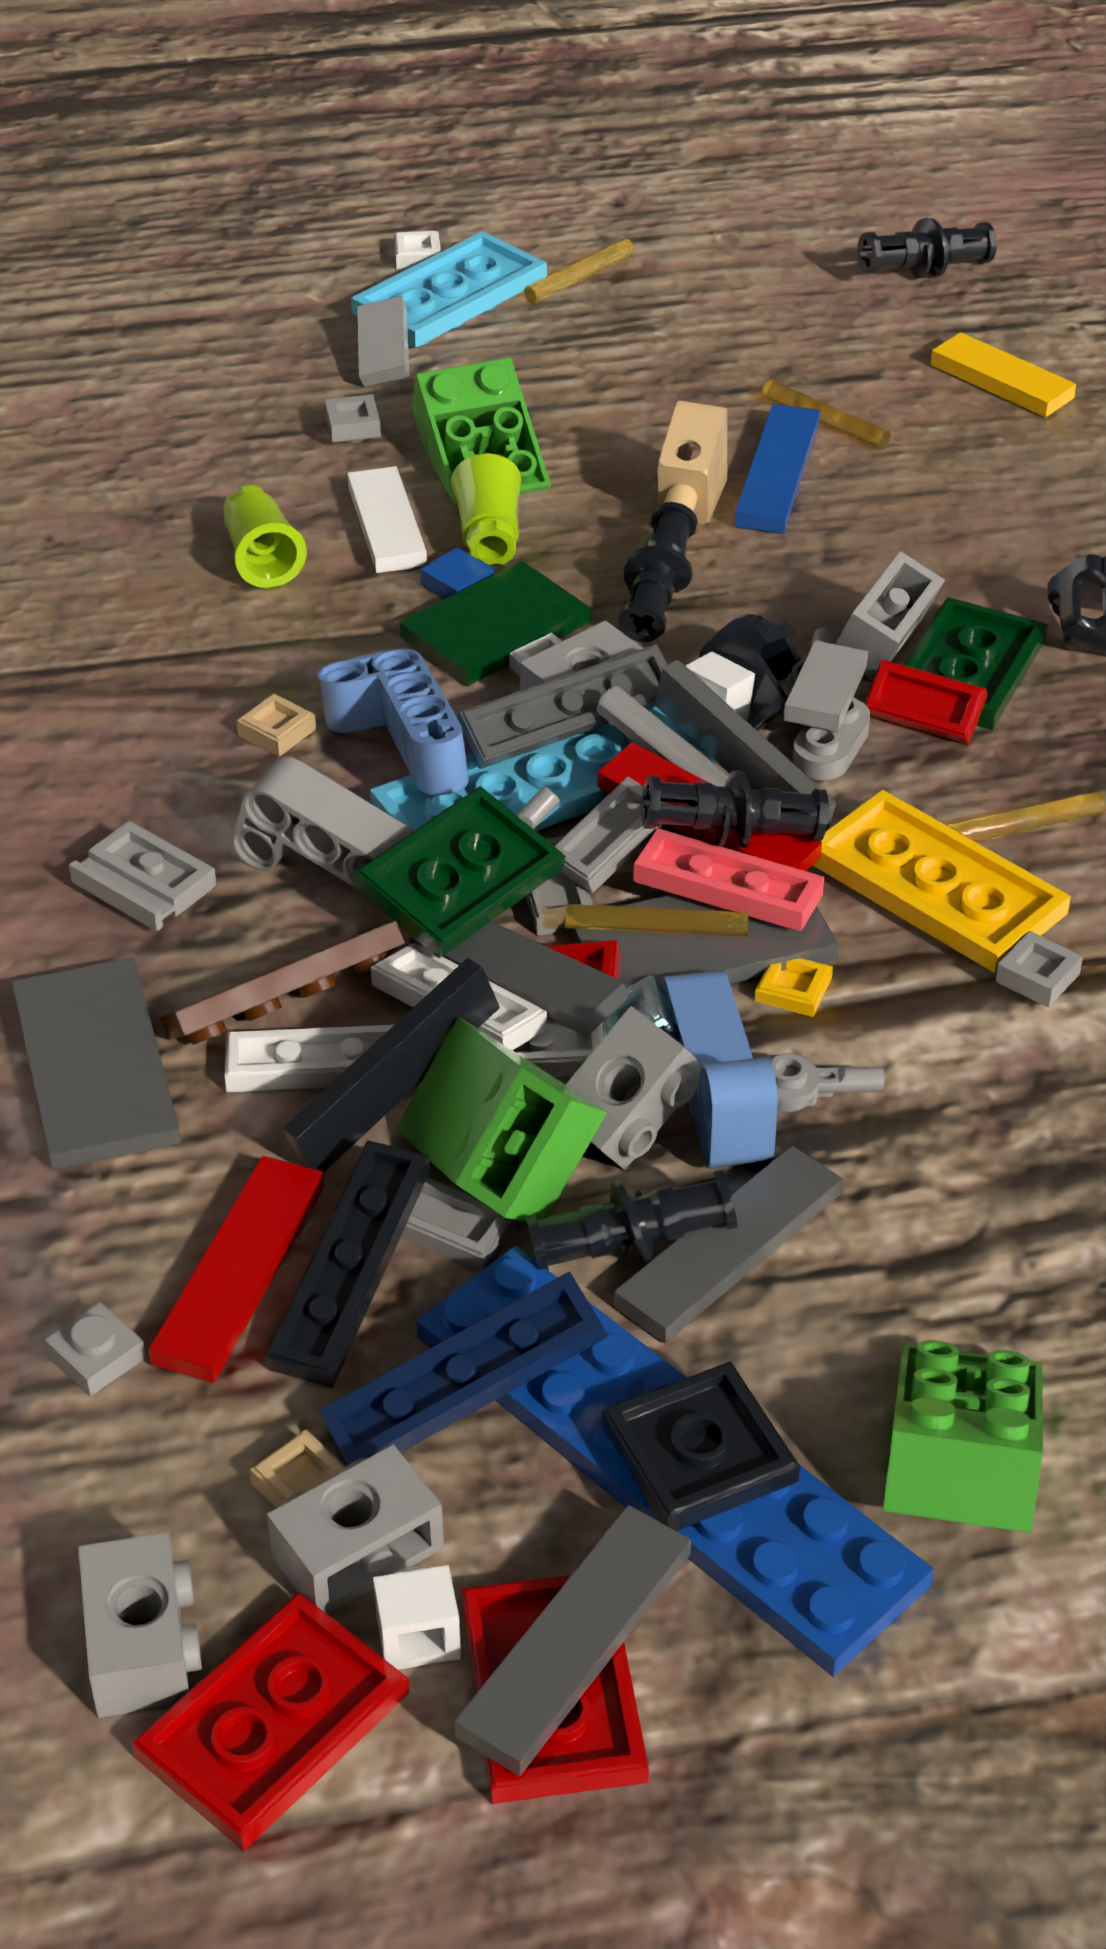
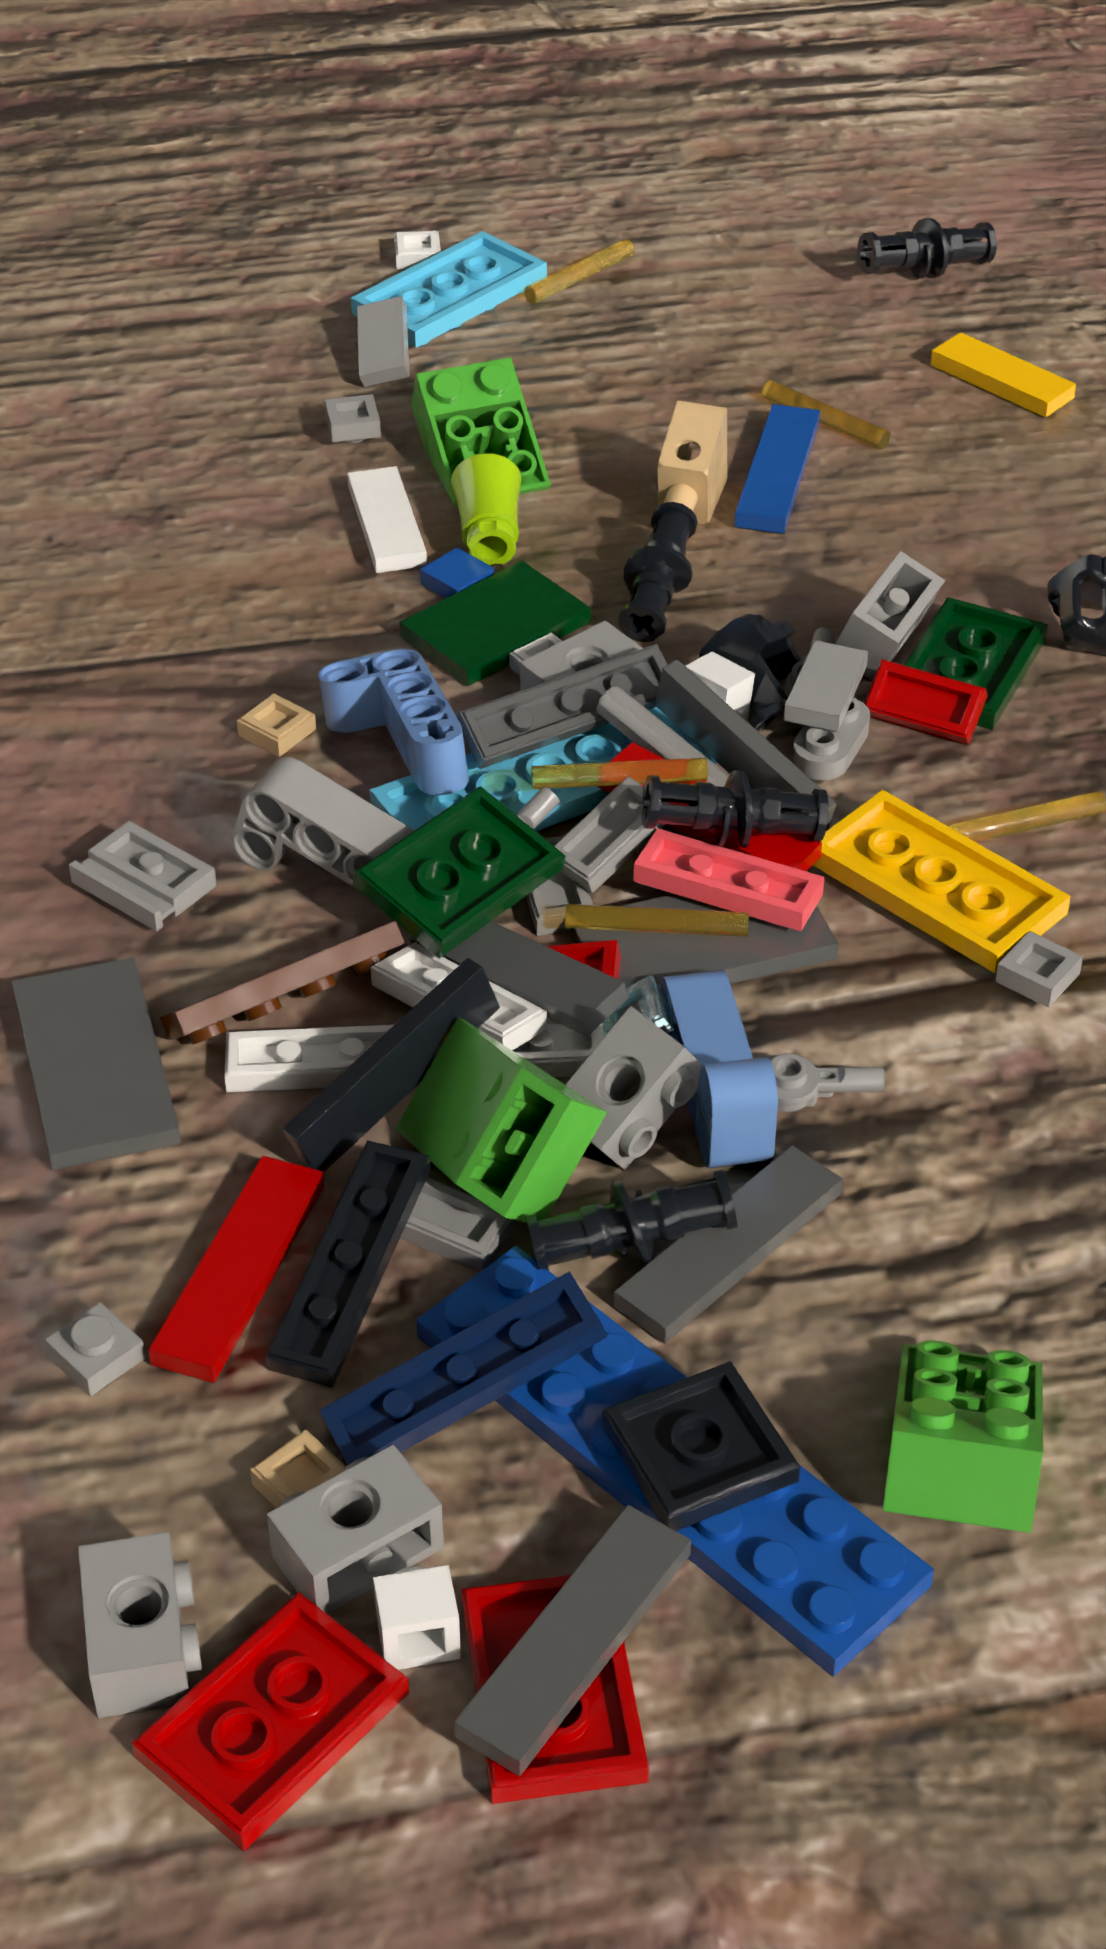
lime plant [223,485,307,588] -> none
yellow tile [755,958,833,1017] -> none
none -> clear yellow bar [531,758,708,789]

